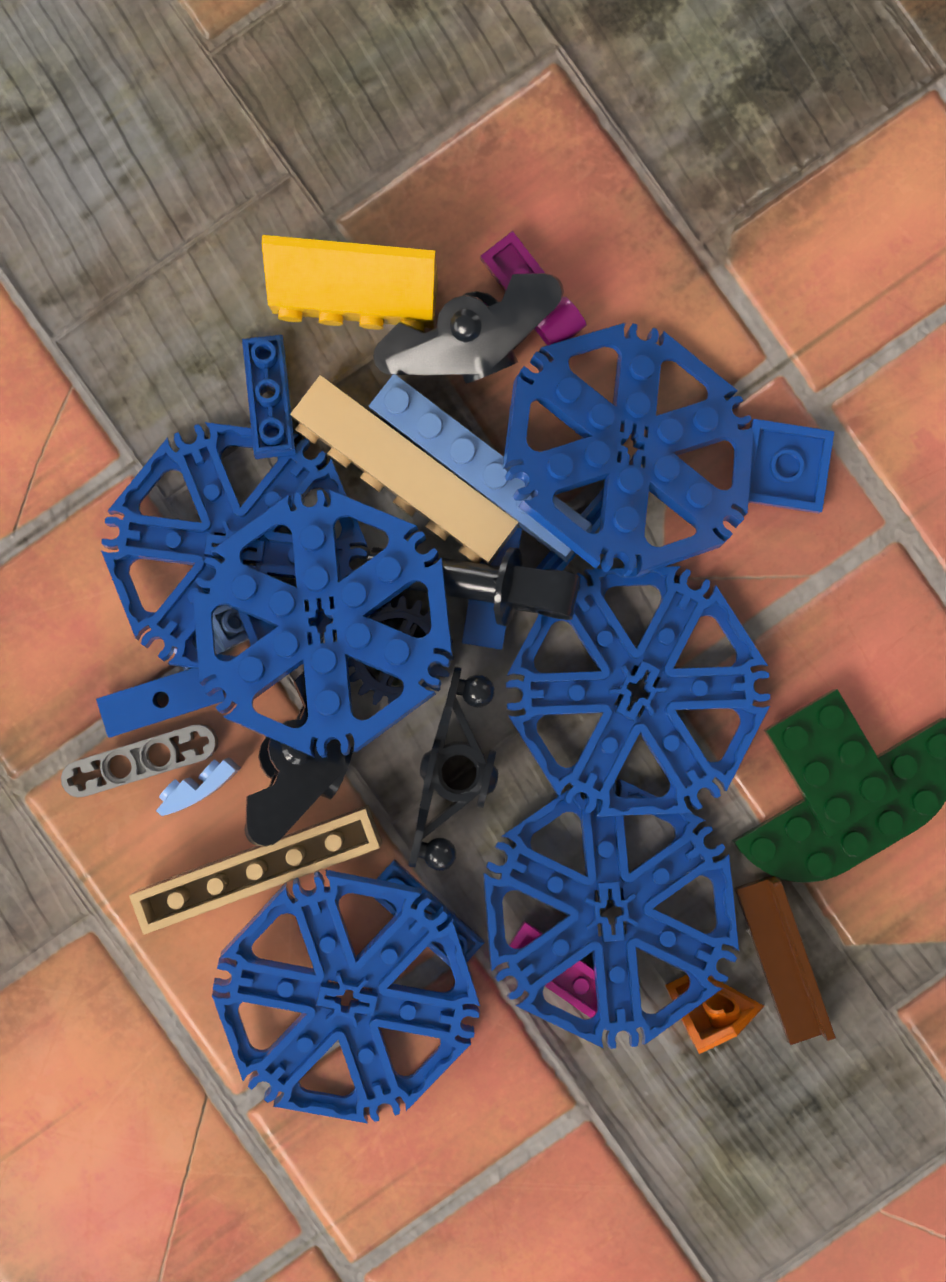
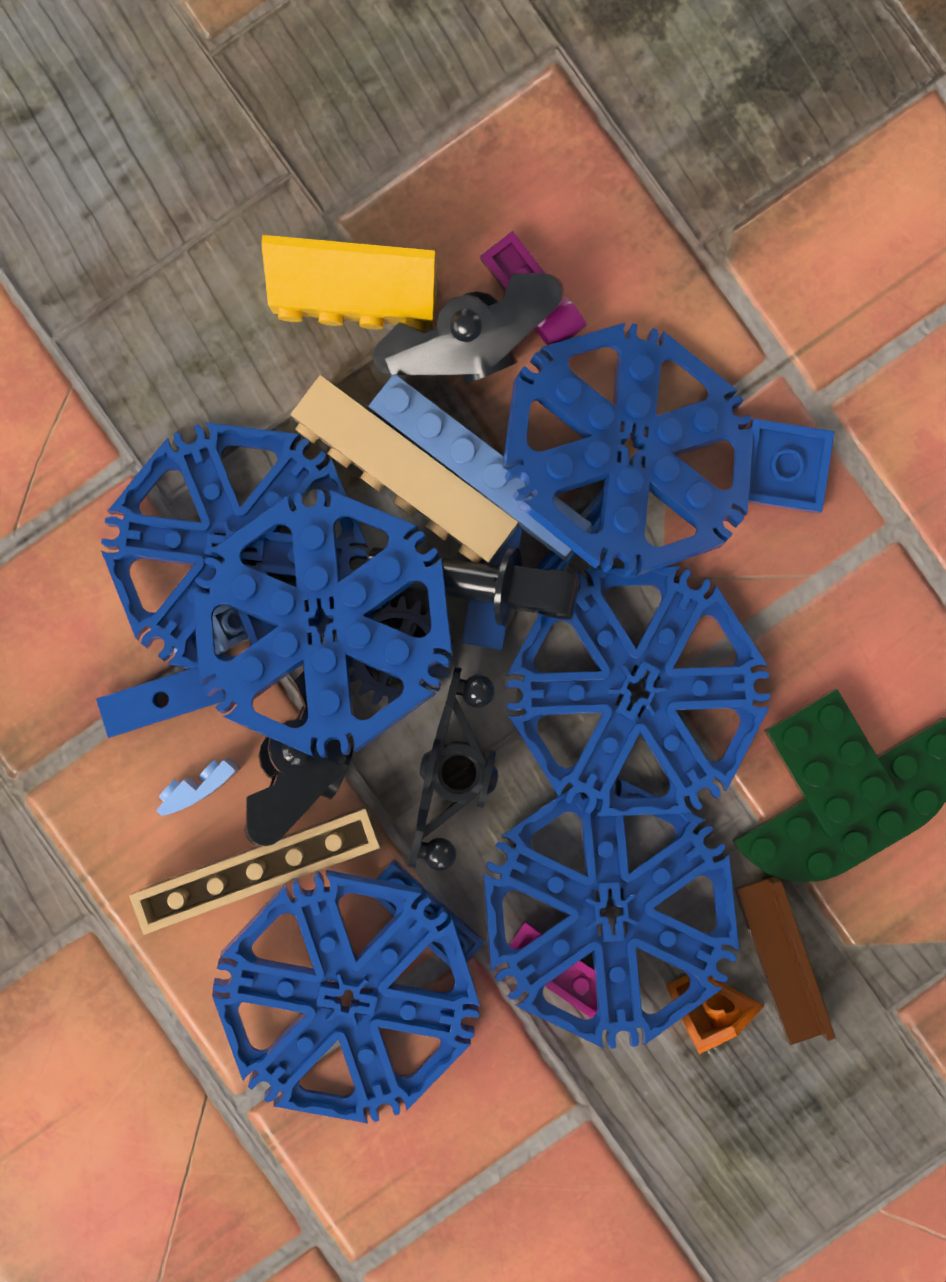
light grey beam [61,724,218,798] -> none
blue tile [242,335,296,459] -> none

